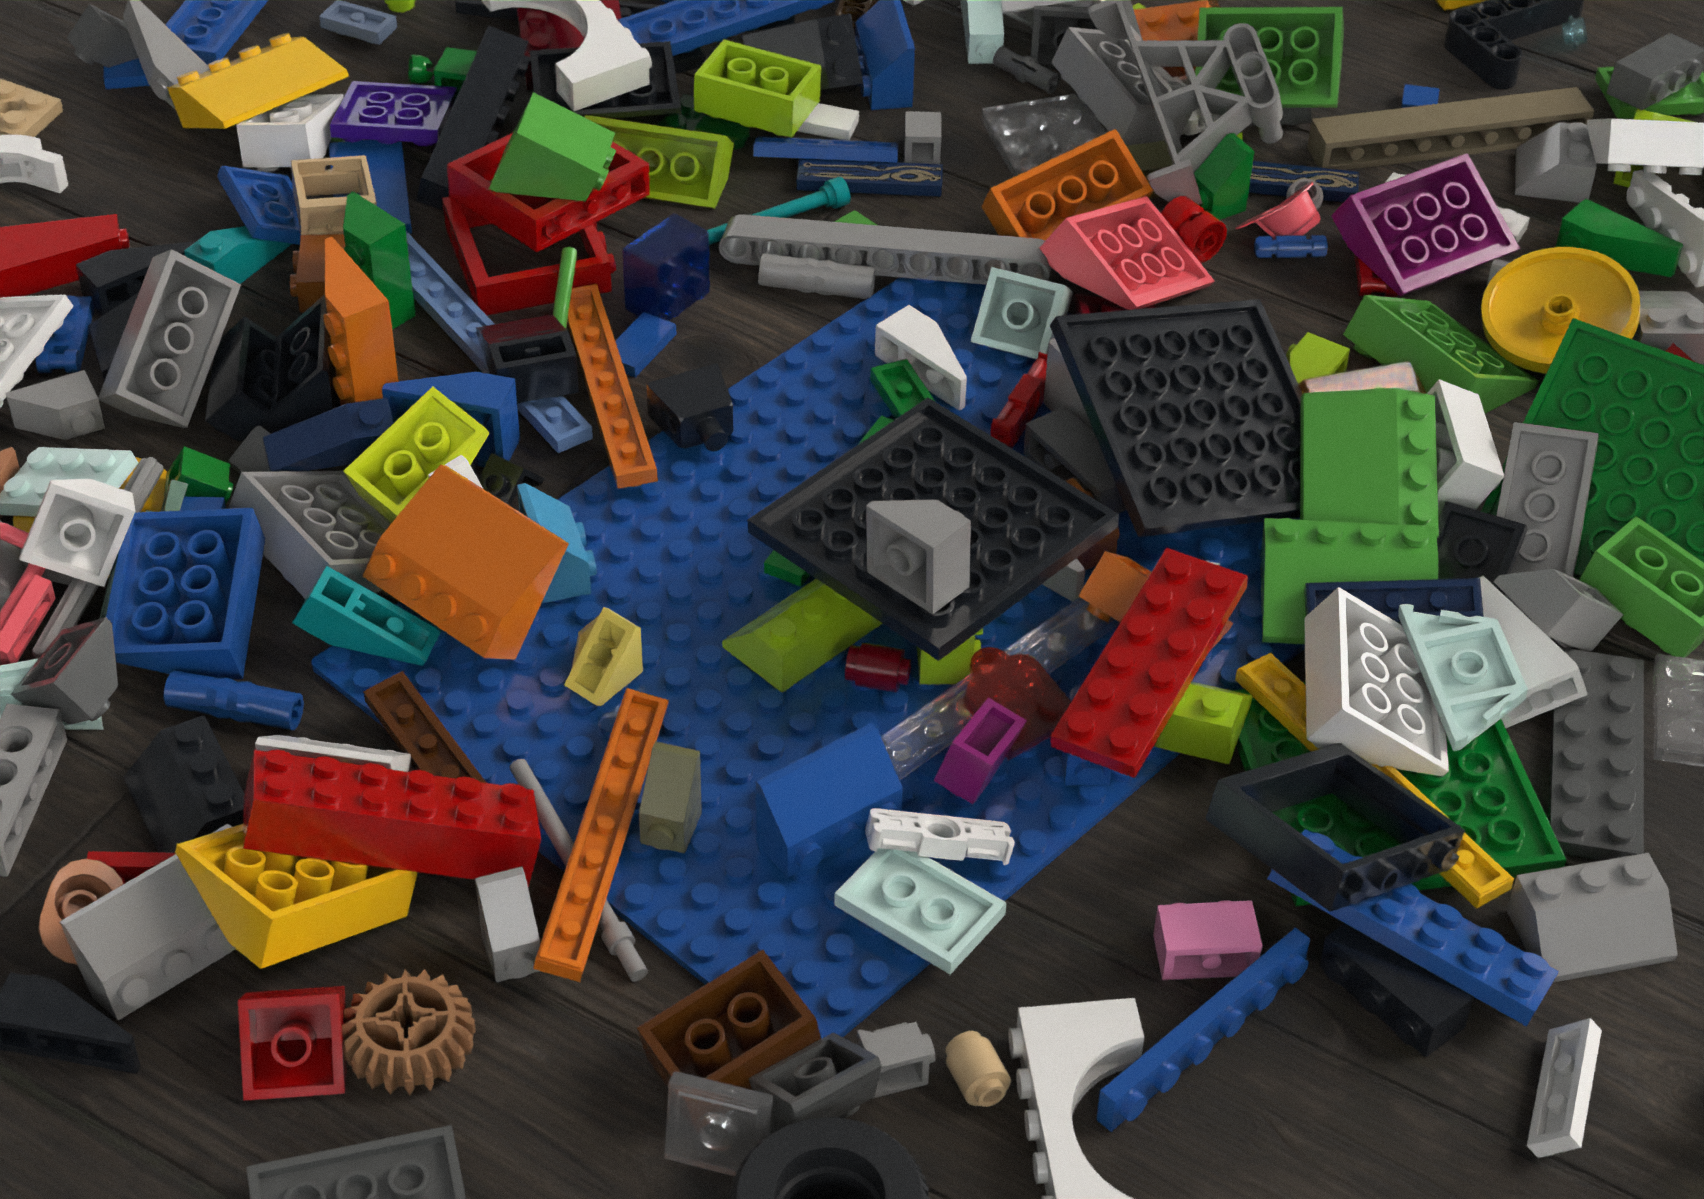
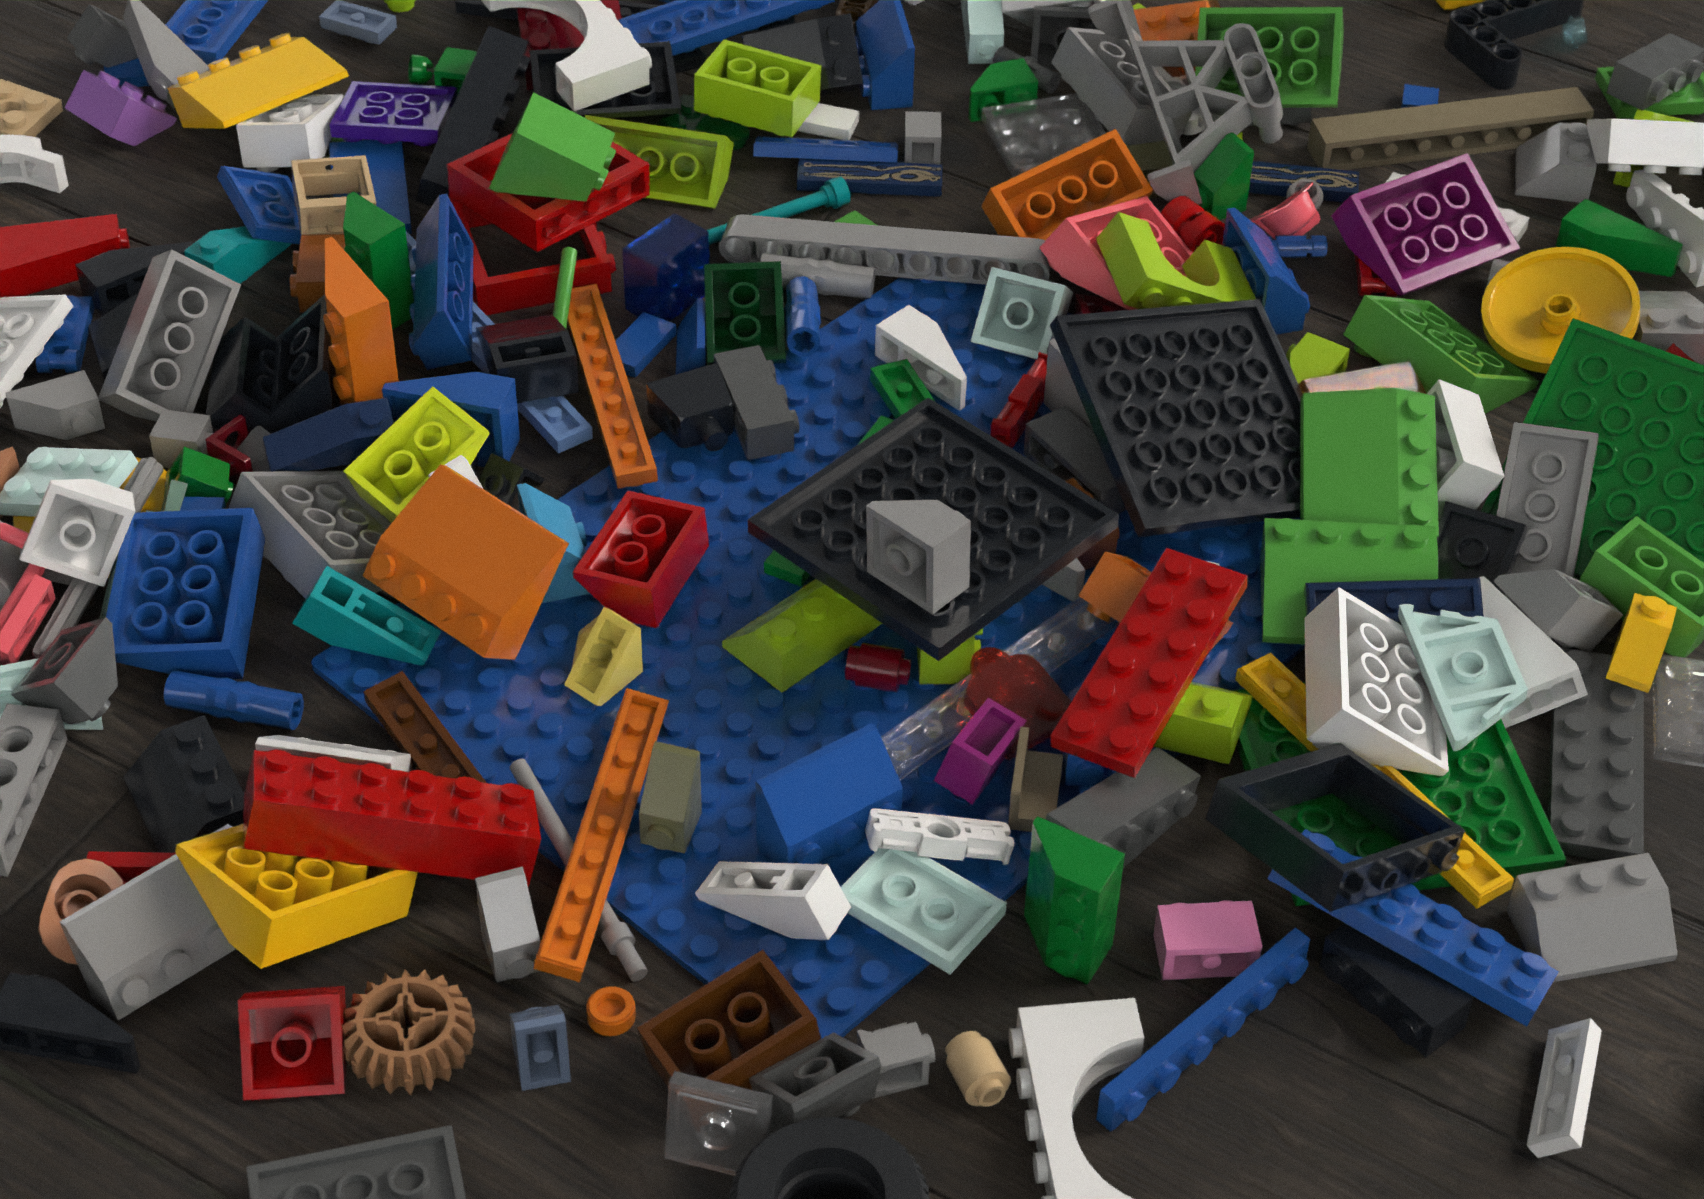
none -> medium lavender slope [65,70,177,146]
none -> light grey brick [149,409,213,468]
none -> dark red bracket [205,415,253,485]
none -> blue slope [409,193,474,370]
none -> sand blue slope [509,1005,571,1091]
none -> red slope [573,490,709,628]
none -> orange tile [586,987,636,1036]
none -> blue slope [676,299,707,375]
none -> white slope [695,861,851,940]
none -> dark green slope [704,261,786,365]
none -> dark grey brick [714,345,800,460]
none -> blue axle [784,276,821,357]
none -> green slope [968,58,1038,122]
none -> dark tan panel [1008,727,1063,832]
none -> green slope [1024,816,1125,985]
none -> dark grey wedge [1026,747,1201,886]
none -> lime arch [1096,212,1256,309]
none -> blue slope [1222,208,1310,335]
none -> yellow slope [1606,593,1677,693]

